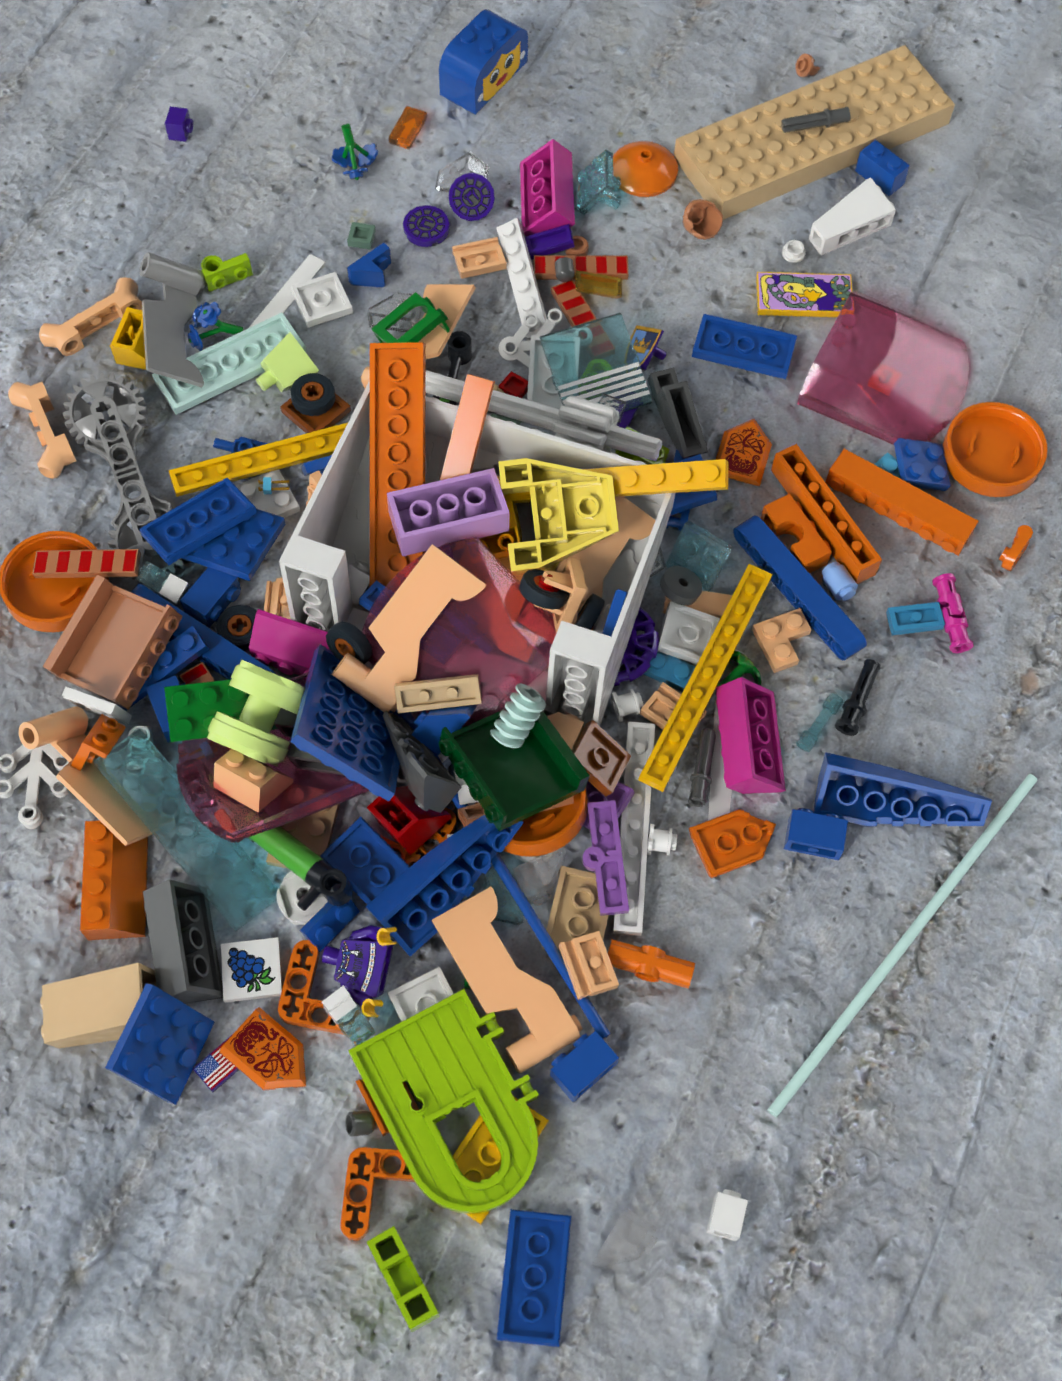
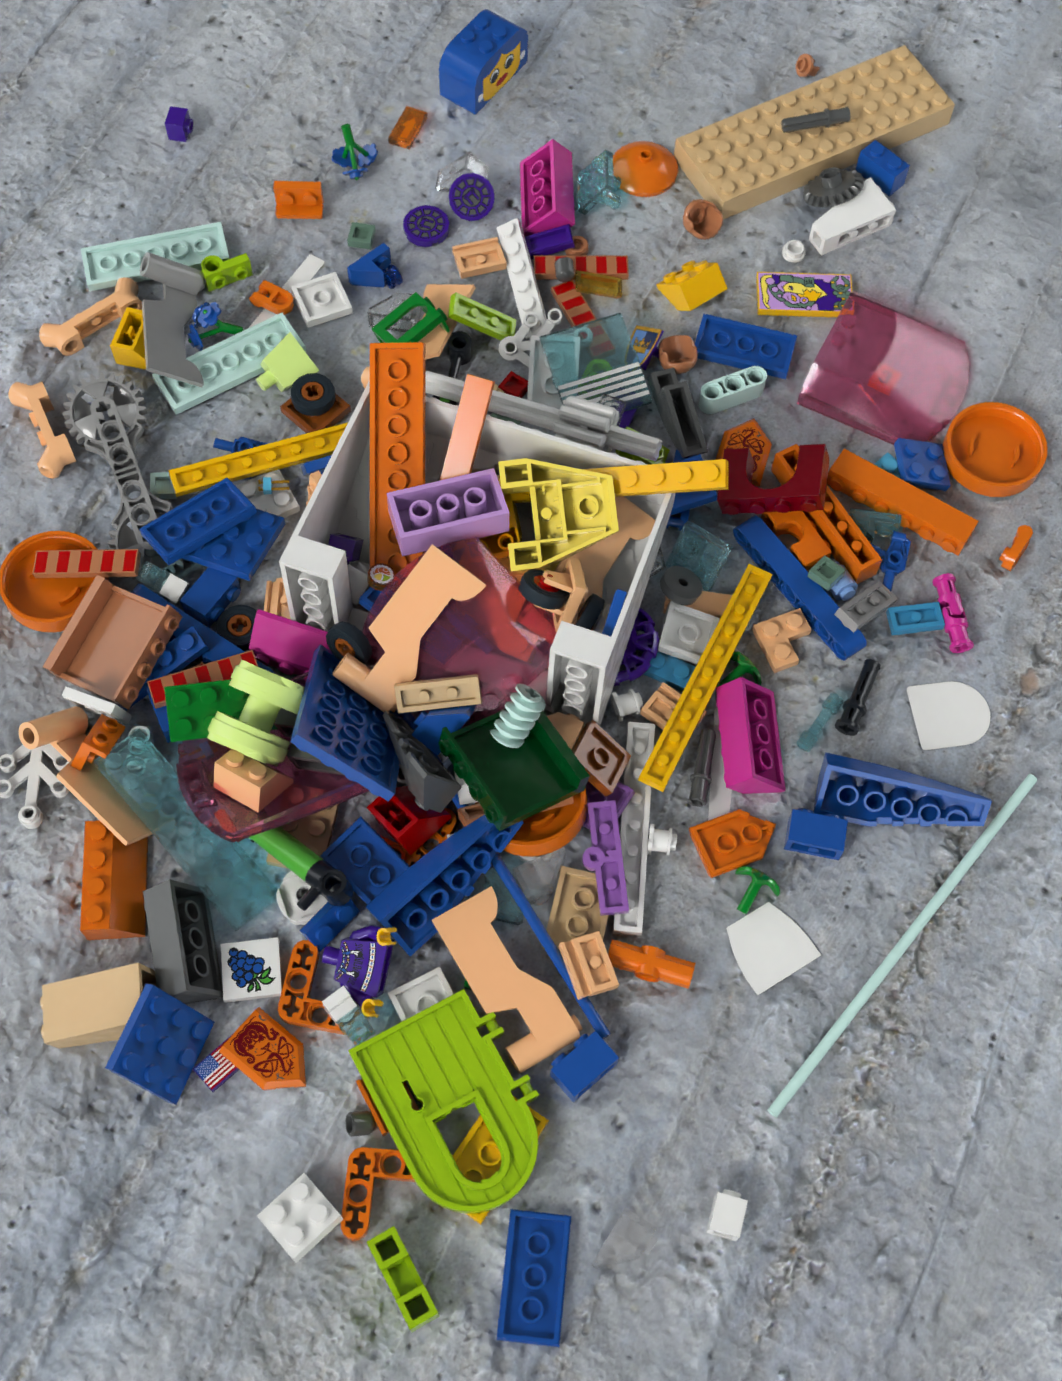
none -> light aqua plate [80,222,230,291]
none -> tile [147,650,258,709]
none -> light aqua plate [150,472,177,499]
none -> orange plate [249,280,294,315]
none -> white plate [257,1173,343,1263]
none -> orange bracket [273,181,324,219]
none -> dark purple plate [328,533,364,565]
none -> tile [367,563,396,591]
none -> clear blue bush [382,264,403,289]
none -> lime plate [448,292,517,341]
none -> yellow slope [656,260,728,311]
none -> nougat hair [659,335,698,374]
none -> light aqua beam [698,366,767,414]
none -> dark red arch [717,444,830,515]
none -> white sticker [726,902,821,995]
none -> green plant [735,866,780,915]
none -> dark grey gear [803,167,864,207]
none -> sand green plate [807,556,846,591]
none -> light grey plate [834,581,898,633]
none -> clear light blue slope [848,508,901,543]
none -> blue piece [870,531,911,591]
none -> white sticker [907,681,991,750]

